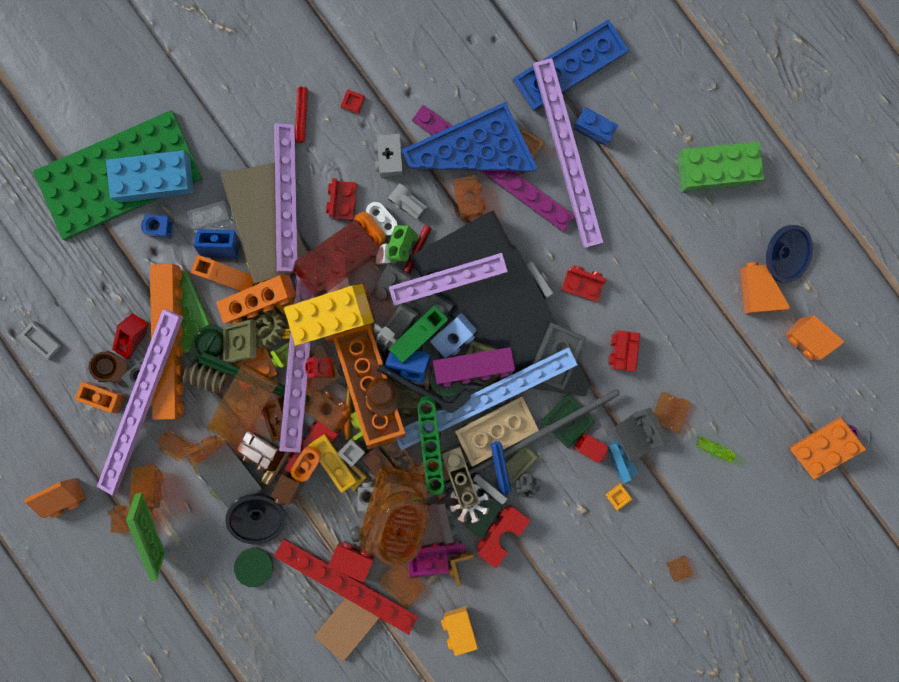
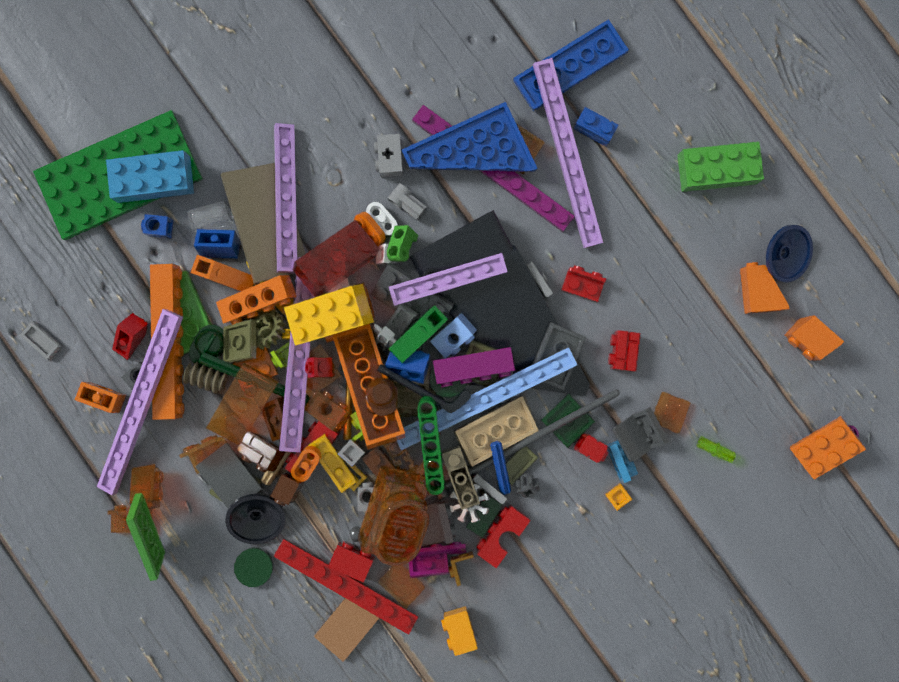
orange slope [23,478,86,519] -> none
reddish brown hat [88,351,128,382] -> none
clear orange bracket [158,429,190,461] -> none
red axle [295,86,308,143] -> none
red bracket [326,178,357,221] -> none
red tile [341,89,365,115] -> none
red bar [403,225,431,275] -> none
clear orange brick [453,175,486,220] -> none
clear orange tile [666,556,693,582] -> none

